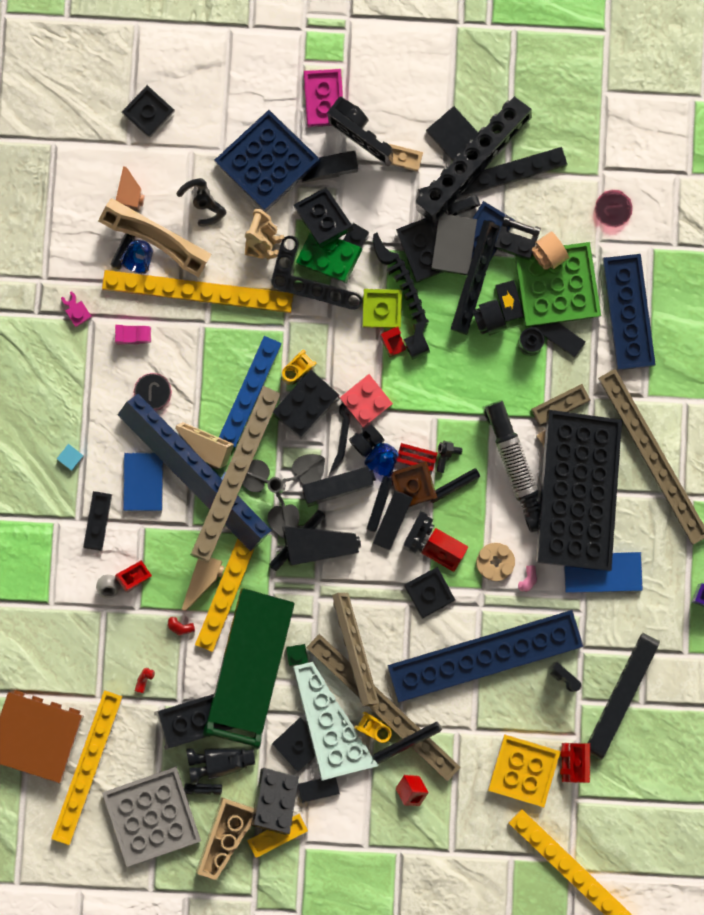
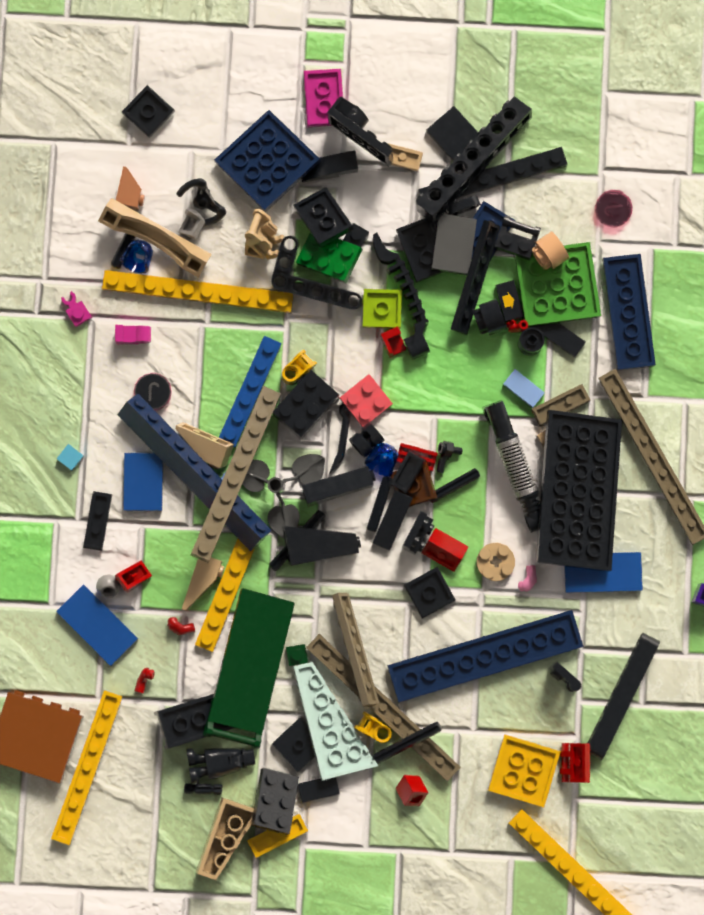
light grey plate [102,767,201,867] -> none
none -> blue tile [56,584,138,666]
none -> light grey plate [178,208,205,239]
none -> black tile [390,451,426,493]
none -> light blue tile [503,369,545,408]
none -> red arm [506,320,528,333]

